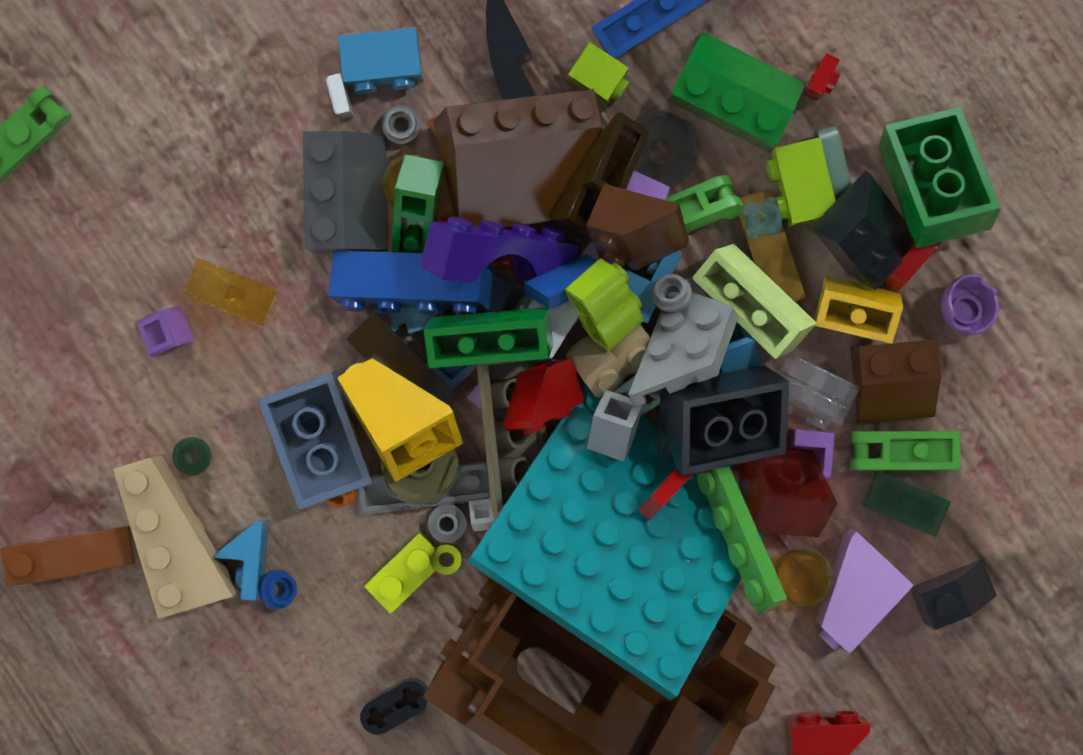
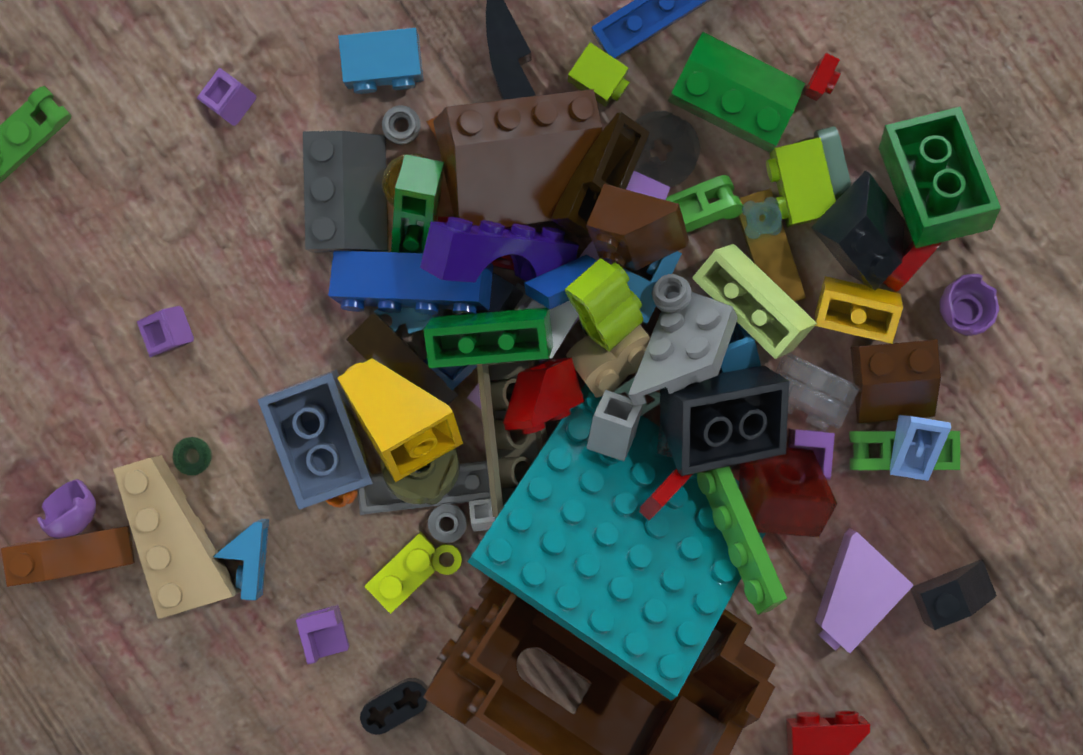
clear yellow slope [183,258,278,326] -> none
blue plate [259,570,297,609] -> none
white tile [326,73,354,120] -> none
clear yellow hair [774,548,834,606] -> none
clear green plate [862,470,951,537] -> none
none -> medium lavender hair [37,479,96,539]
none -> medium lavender slope [197,68,256,126]
none -> medium lavender panel [296,604,349,665]
none -> light blue slope [890,415,951,481]

